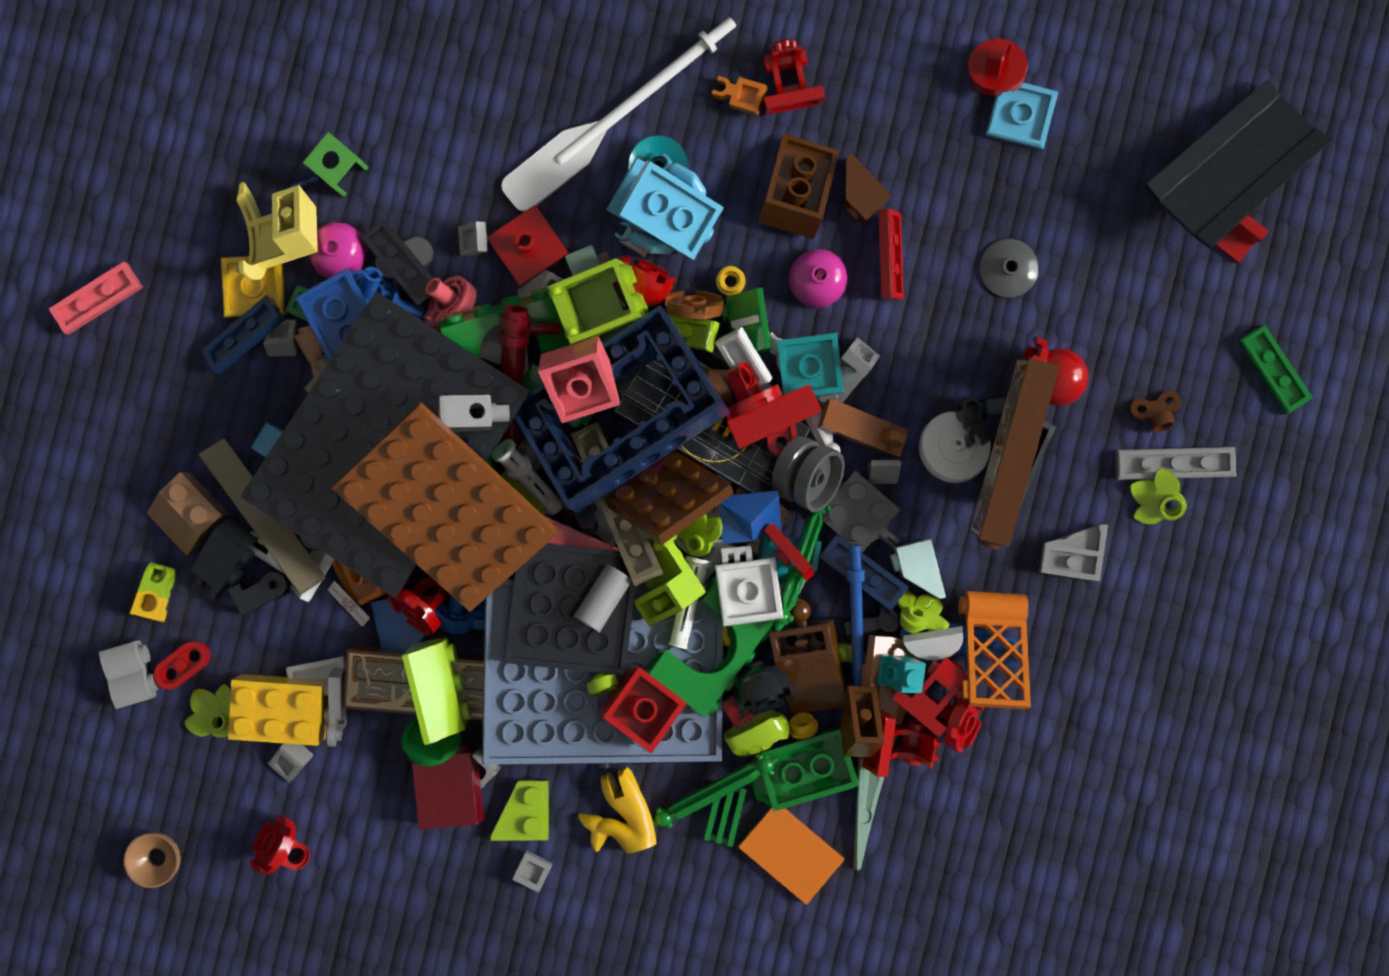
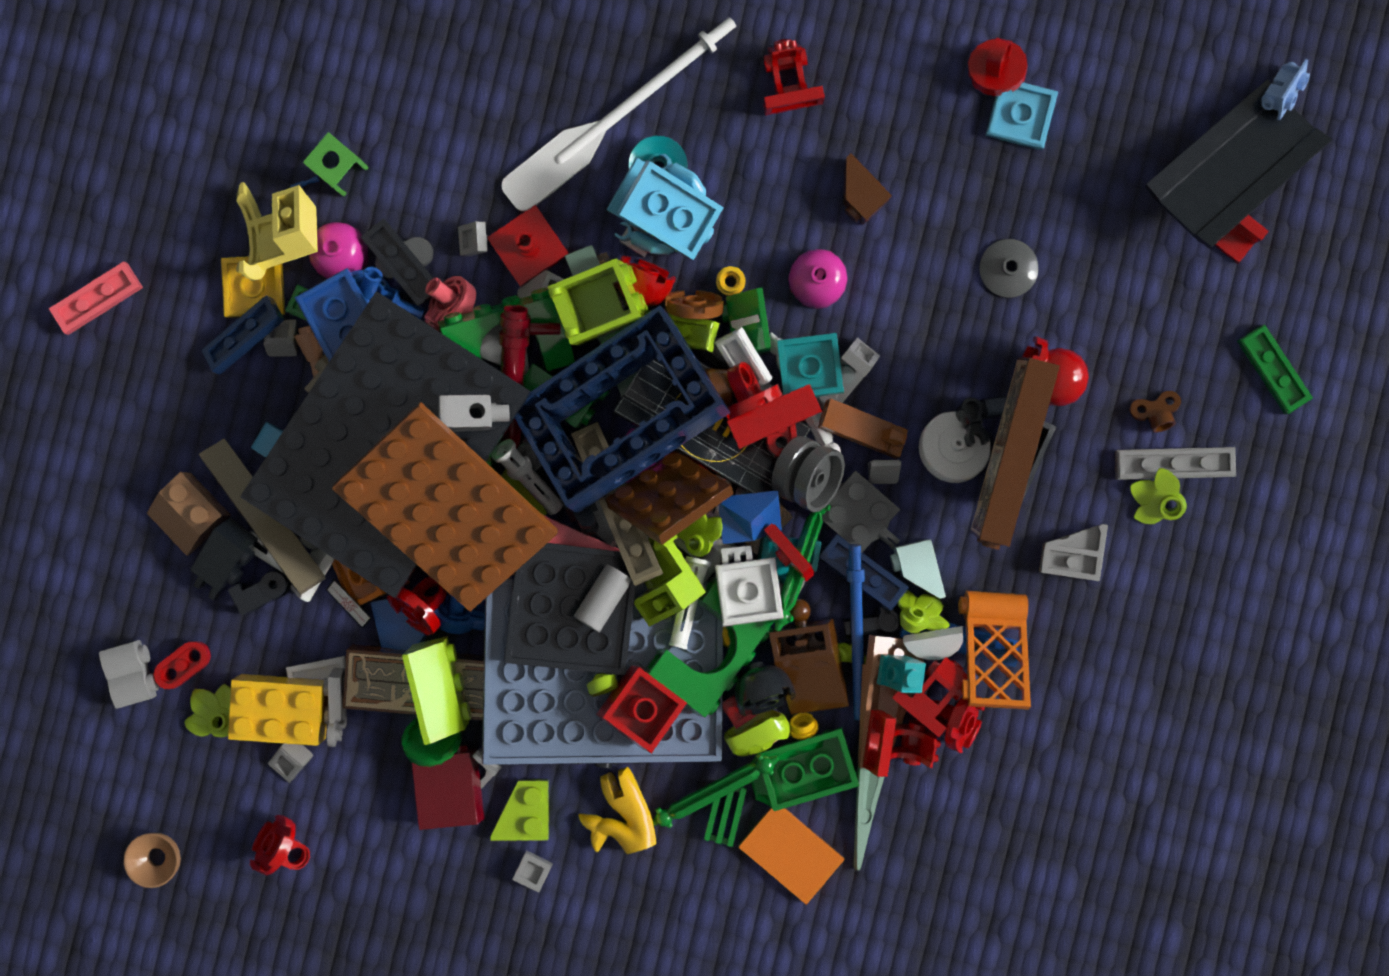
leg [130,562,176,622] -> none
coral slope [538,336,620,423] -> none
orange plate [712,76,768,116] -> none
reddish brown slope [758,133,840,239] -> none
reddish brown slope [840,686,884,757] -> none
red tile [879,208,904,301] -> none
none -> light blue hinge [1261,59,1310,120]

